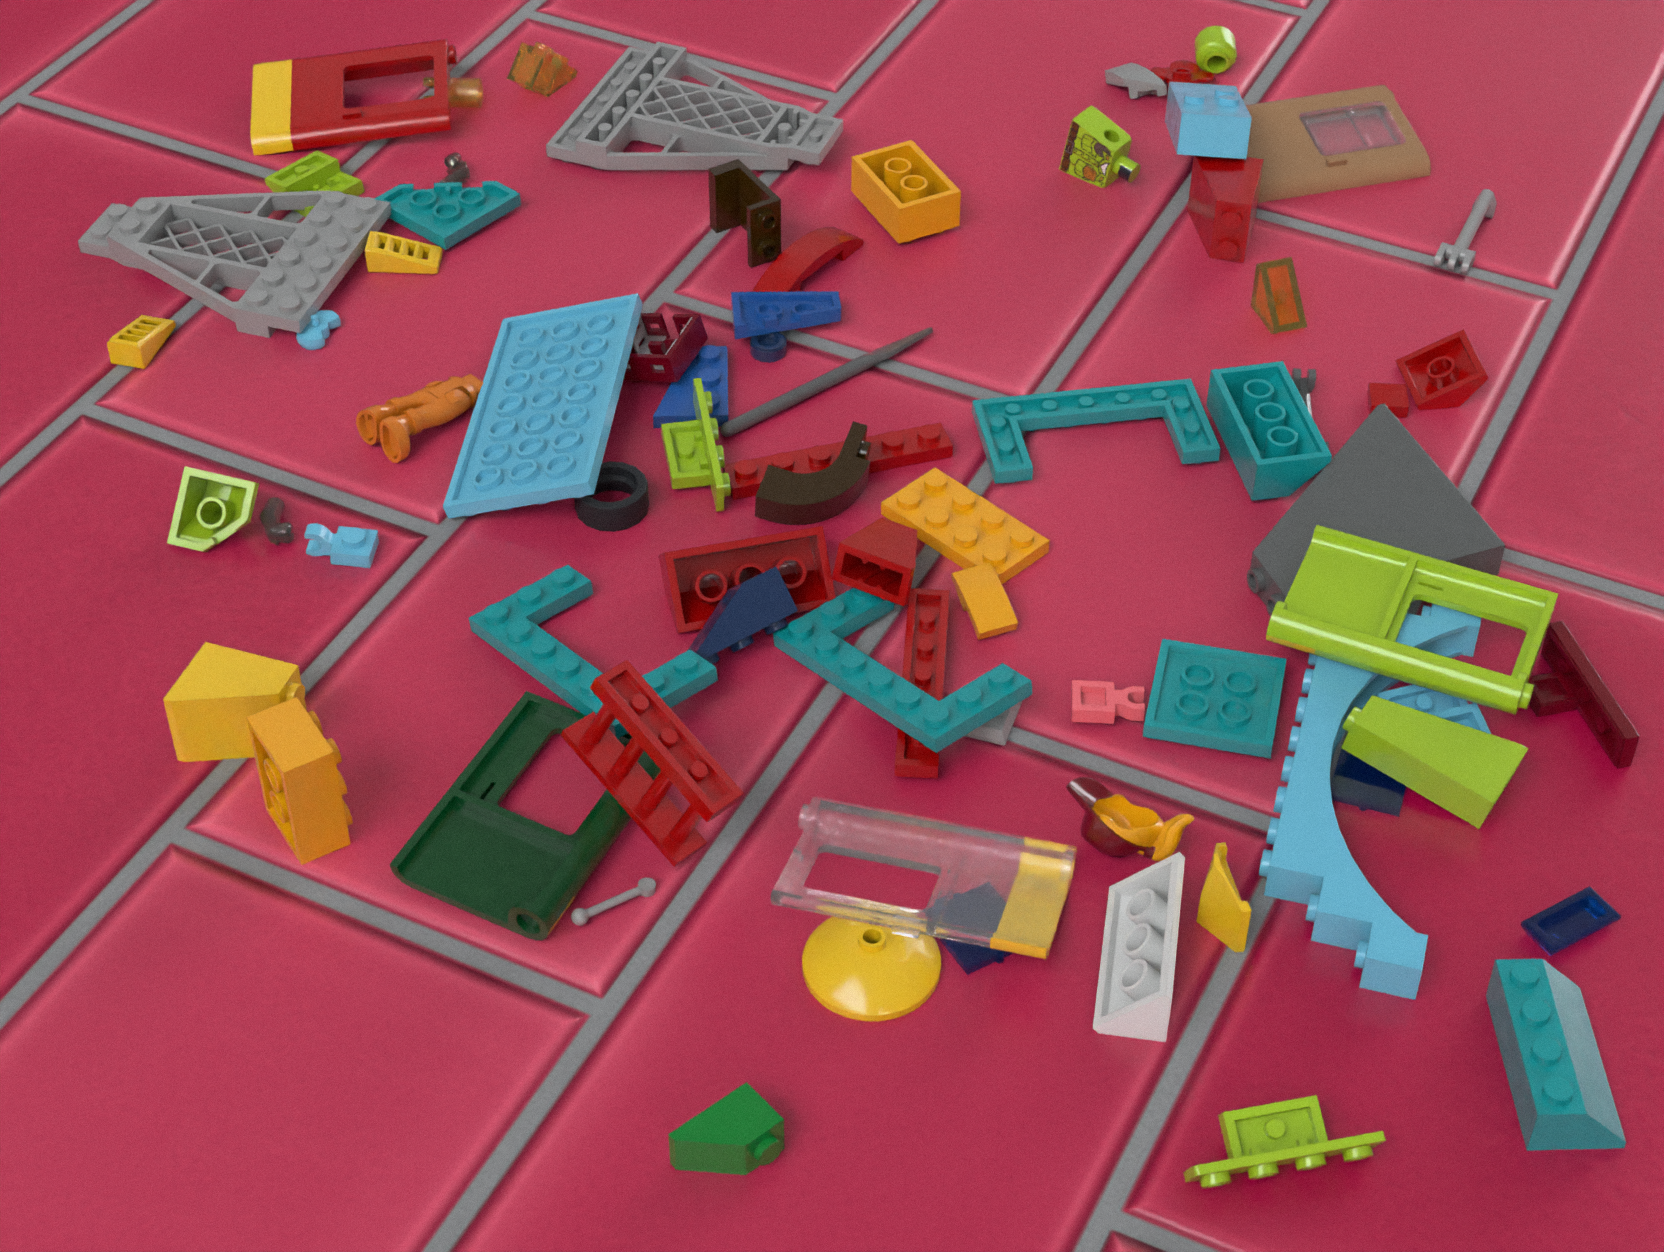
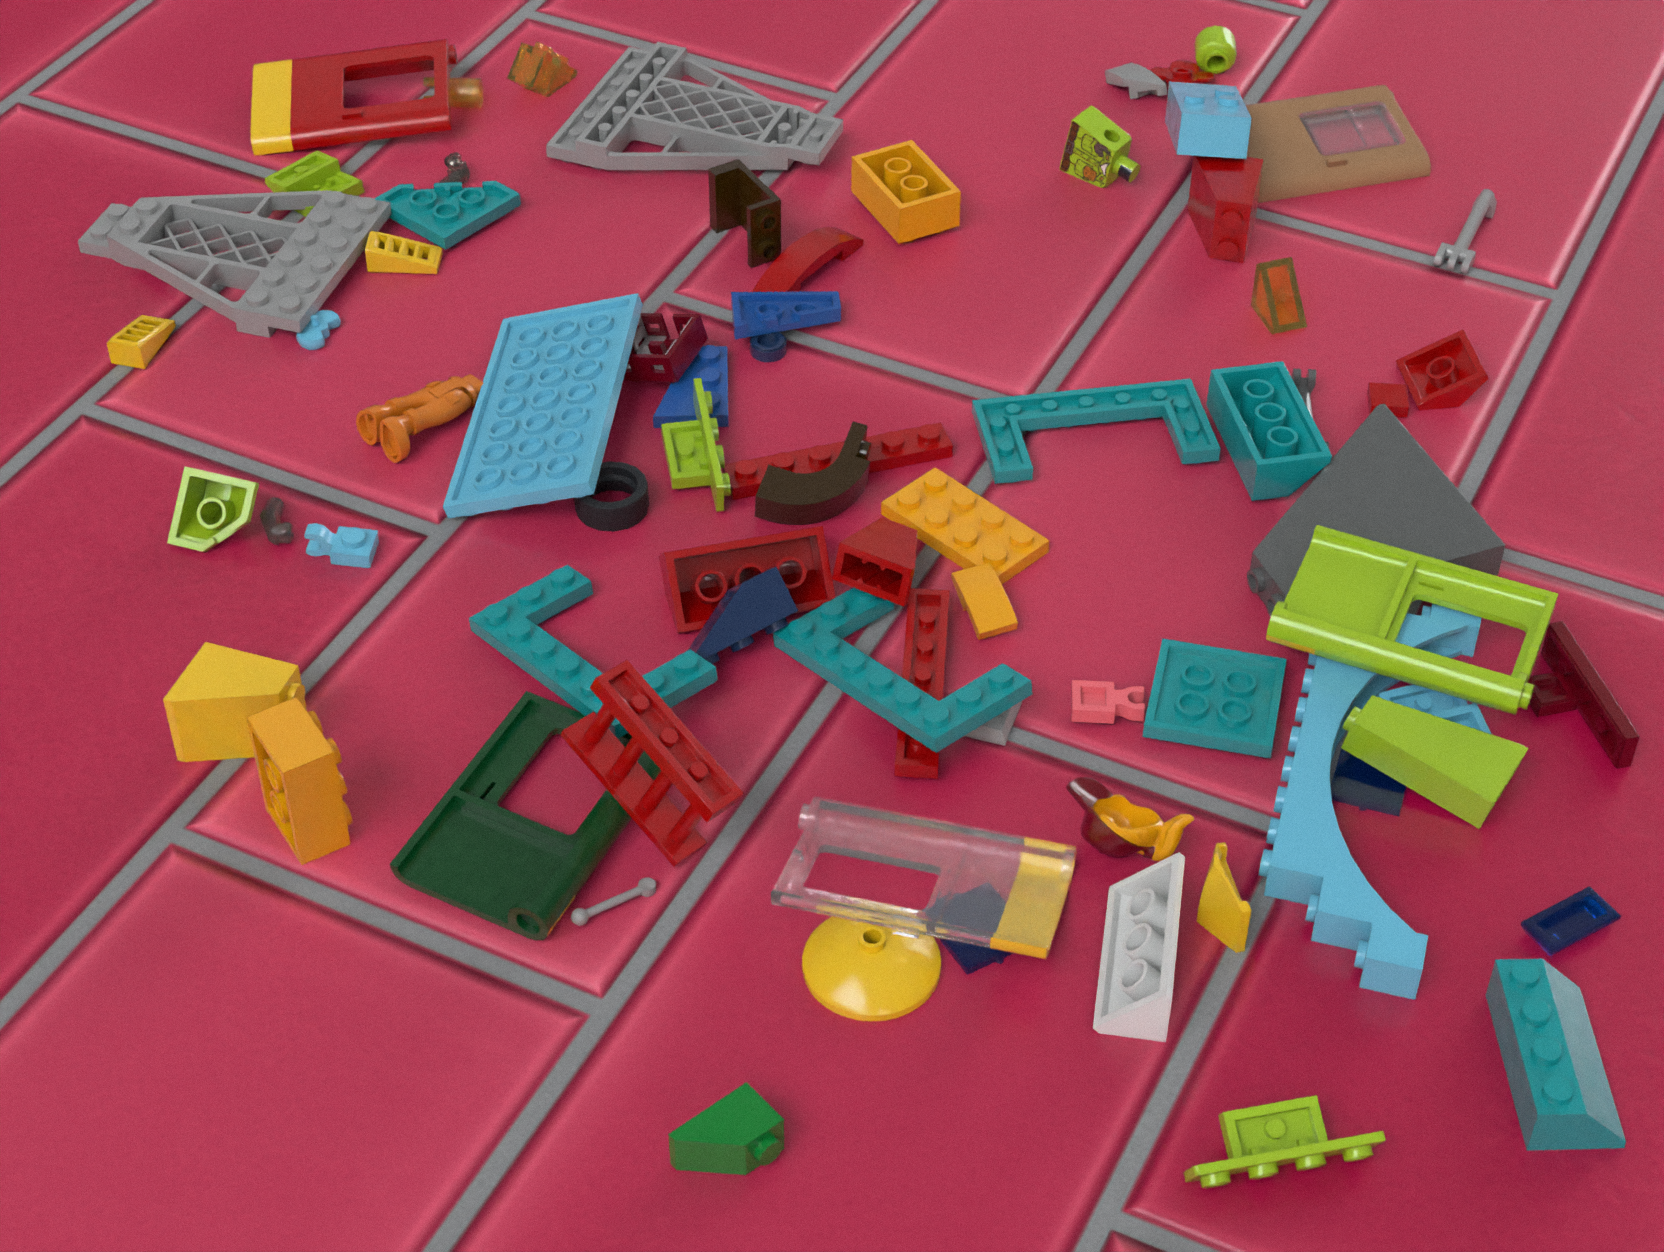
dark grey piece [720,327,933,437] -> none

